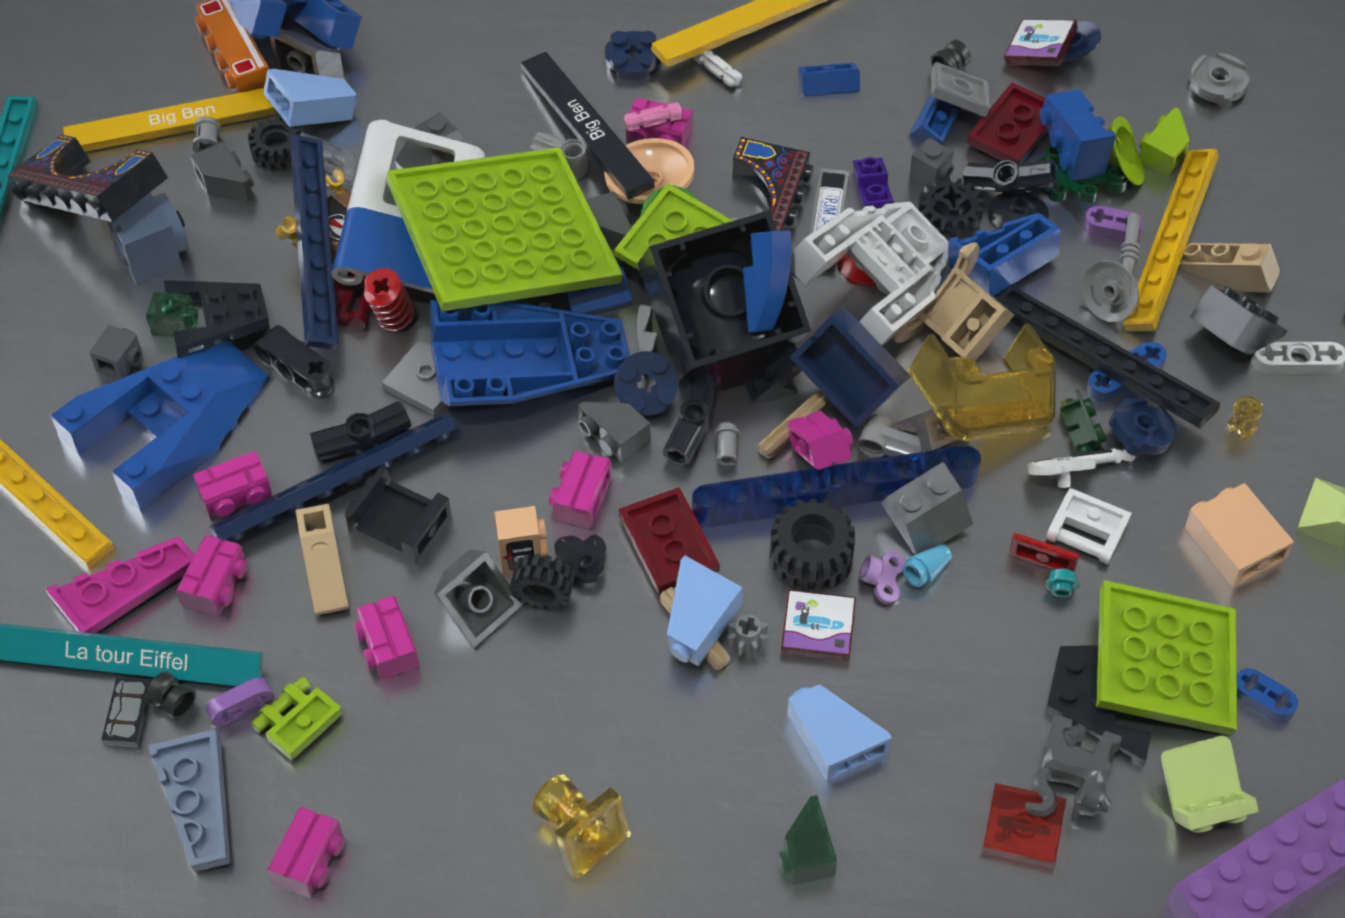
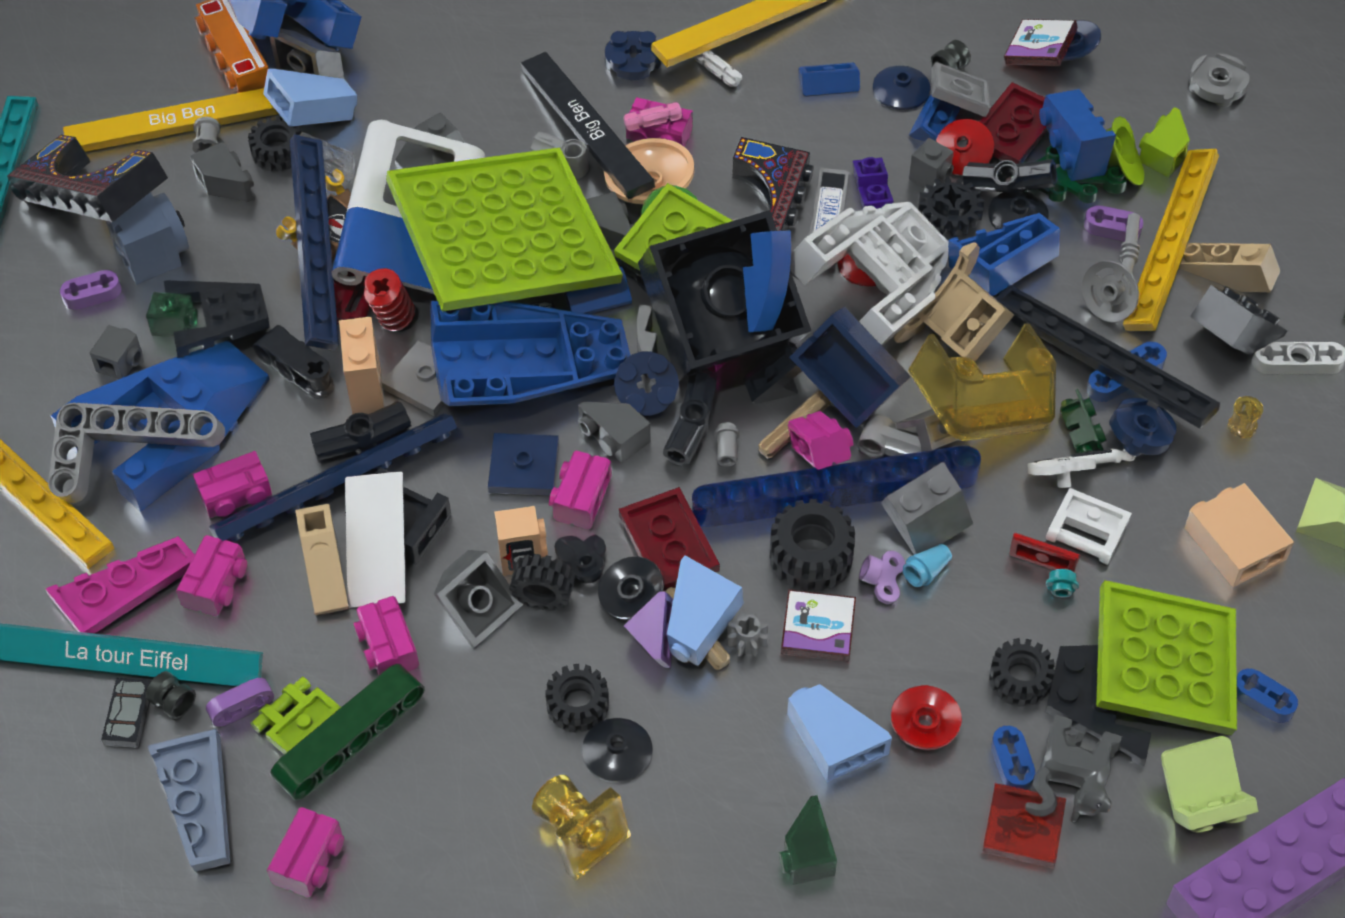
none -> light grey beam [48,403,225,504]
none -> medium lavender beam [60,270,121,310]
none -> dark green beam [270,664,425,800]
none -> light nougat brick [339,317,384,414]
none -> white sticker [345,471,405,608]
none -> dark blue plate [488,433,559,496]
none -> black tyre [545,664,609,732]
none -> black dish [582,718,653,783]
none -> black dish [598,556,664,619]
none -> medium lavender slope [624,592,673,668]
none -> dark blue dish [872,66,931,110]
none -> red dish [891,685,962,750]
none -> red dish [936,119,994,176]
none -> black tyre [989,638,1055,707]
none -> blue beam [991,726,1035,793]

